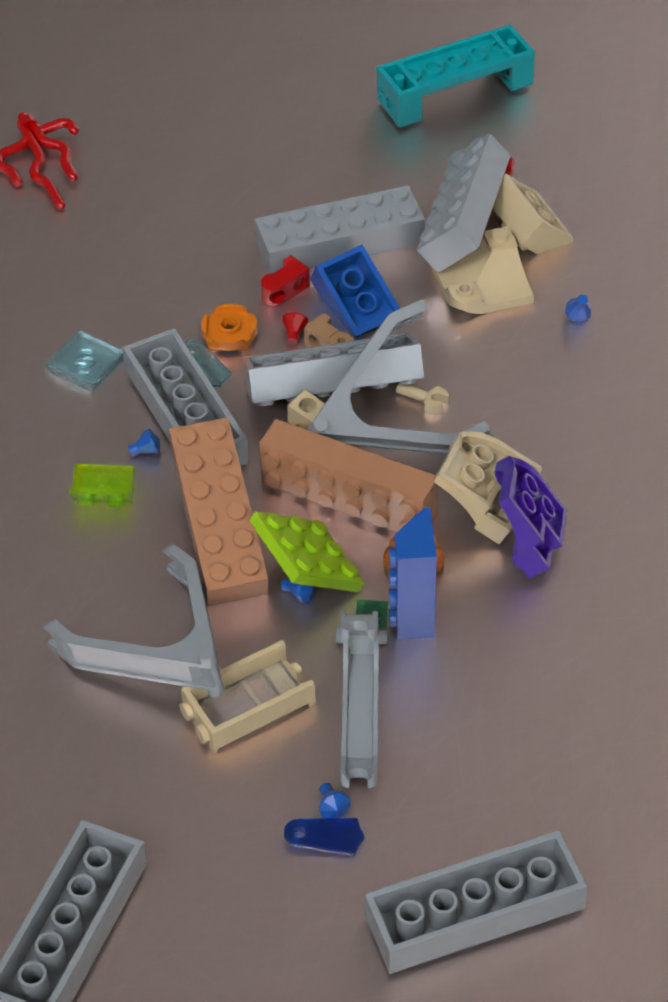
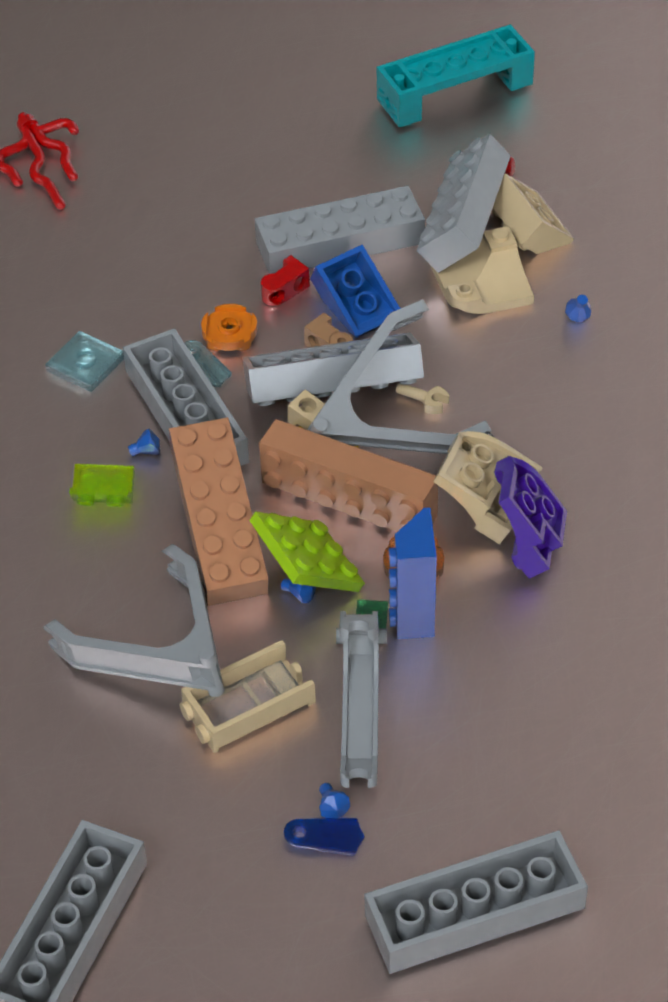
red rock [282,312,308,344] -> none

